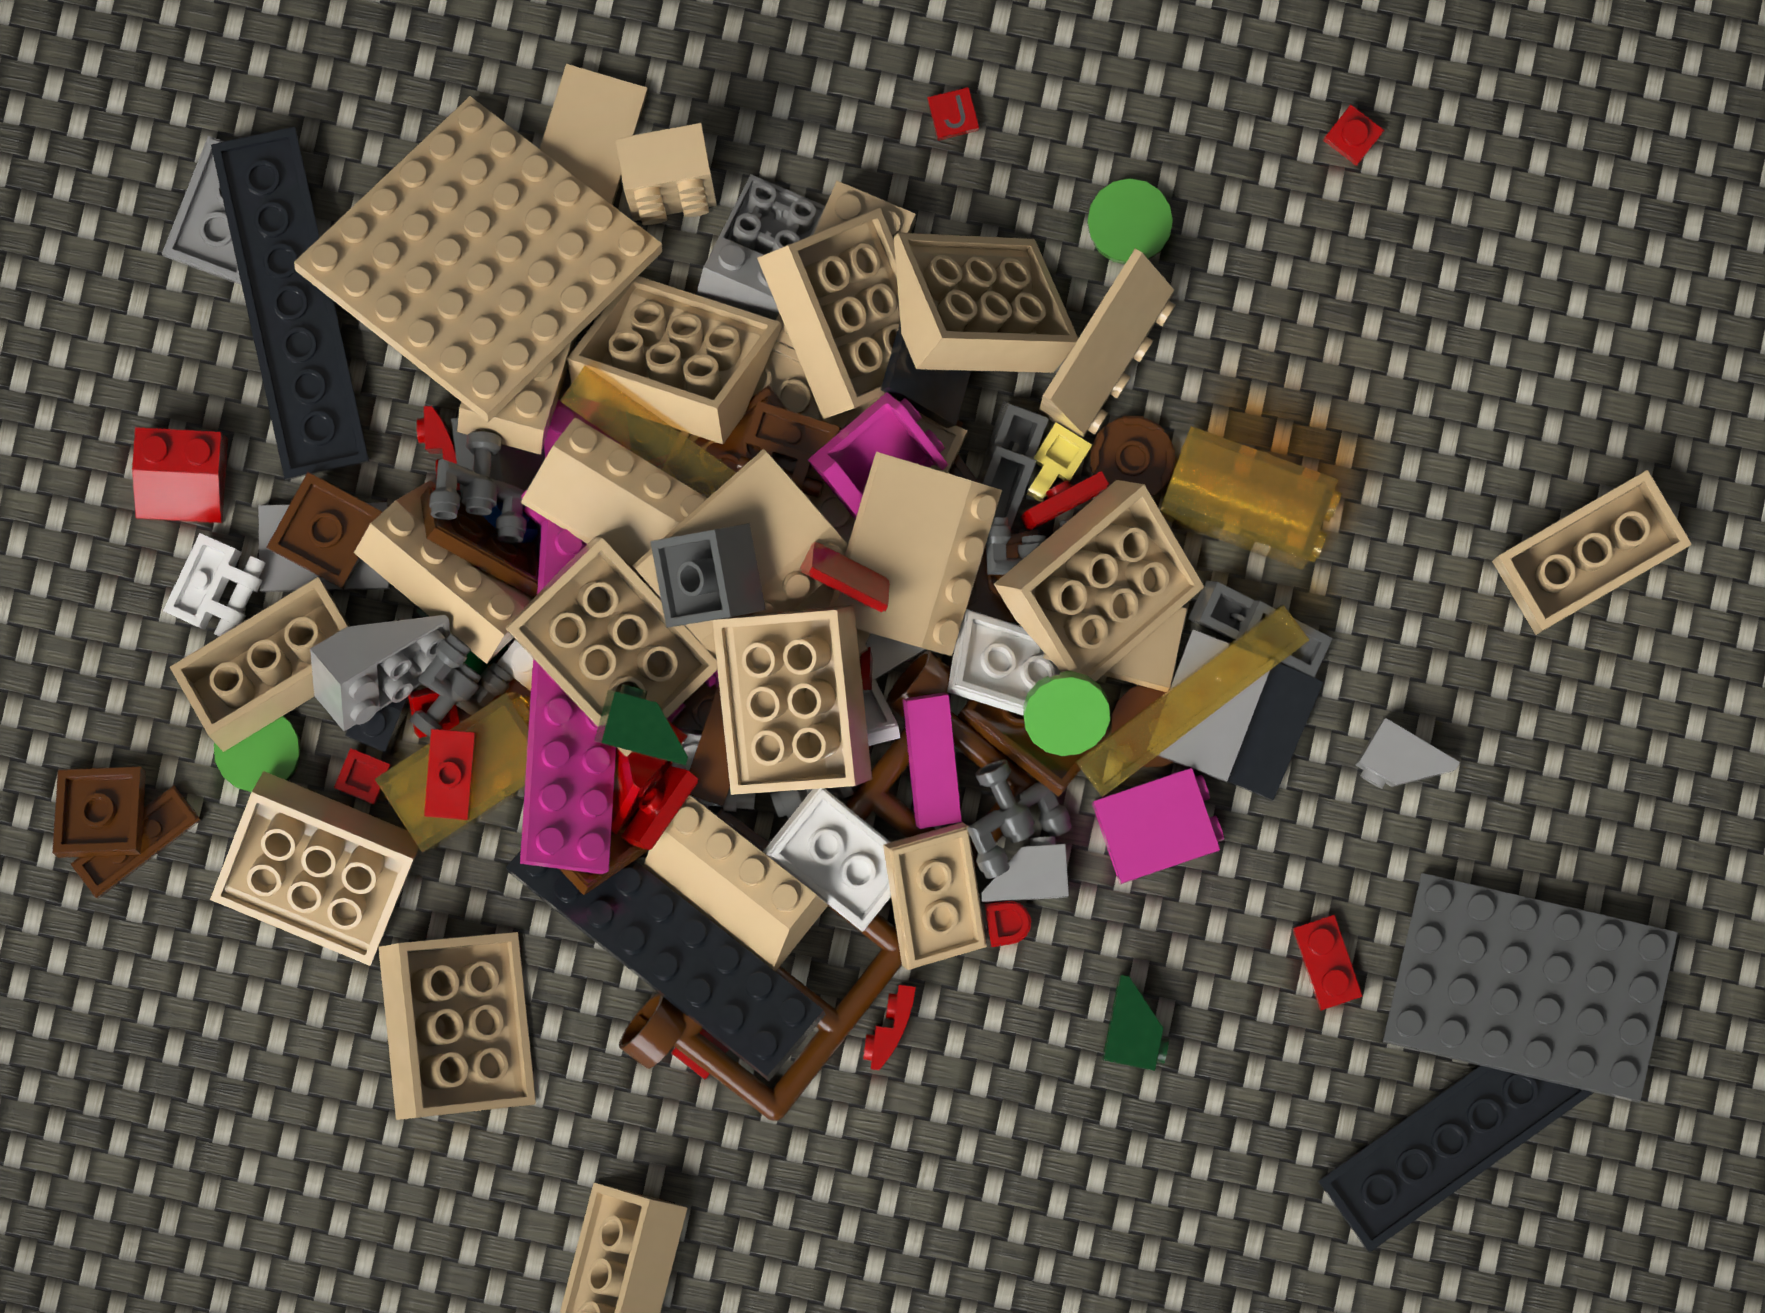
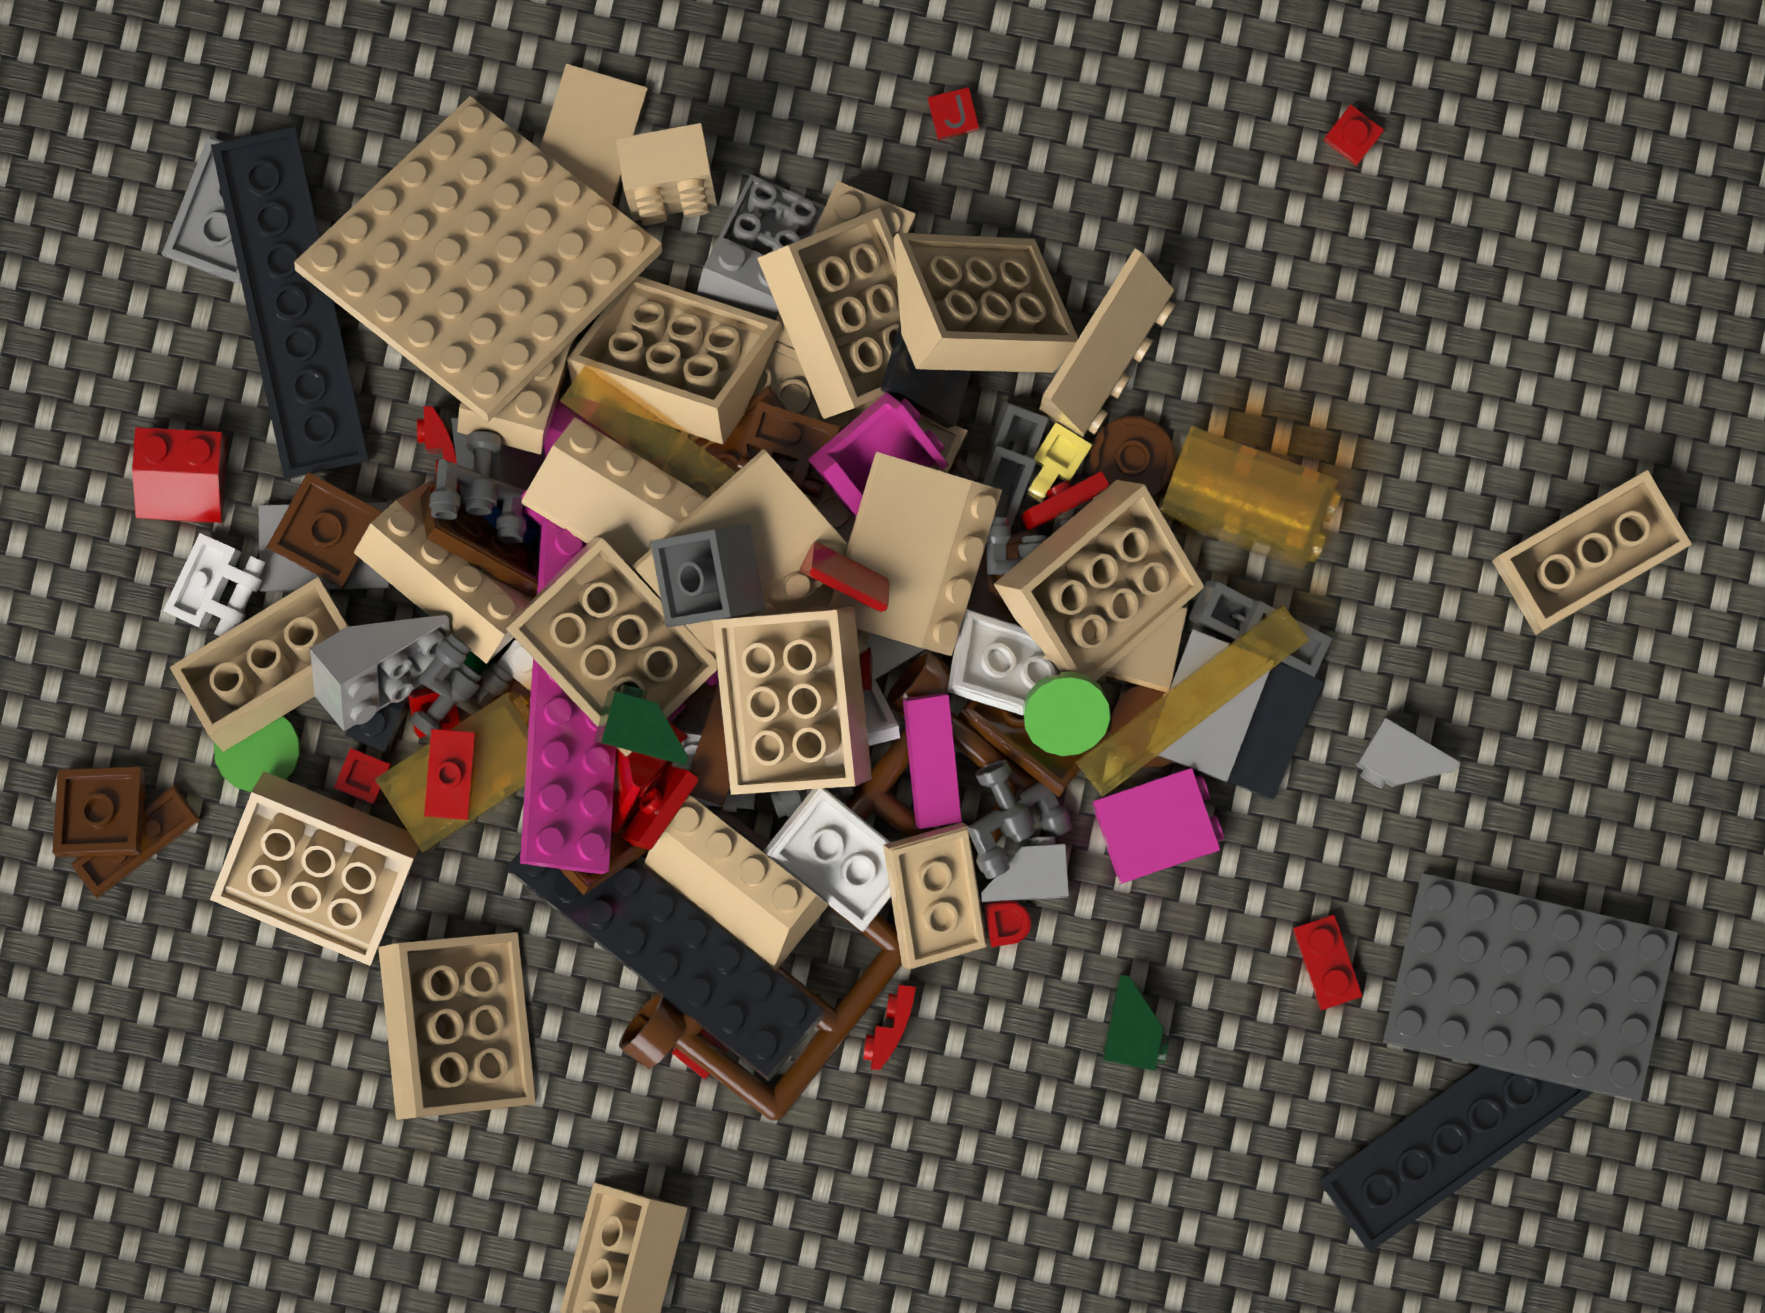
bright green tile [1087,178,1173,264] -> none

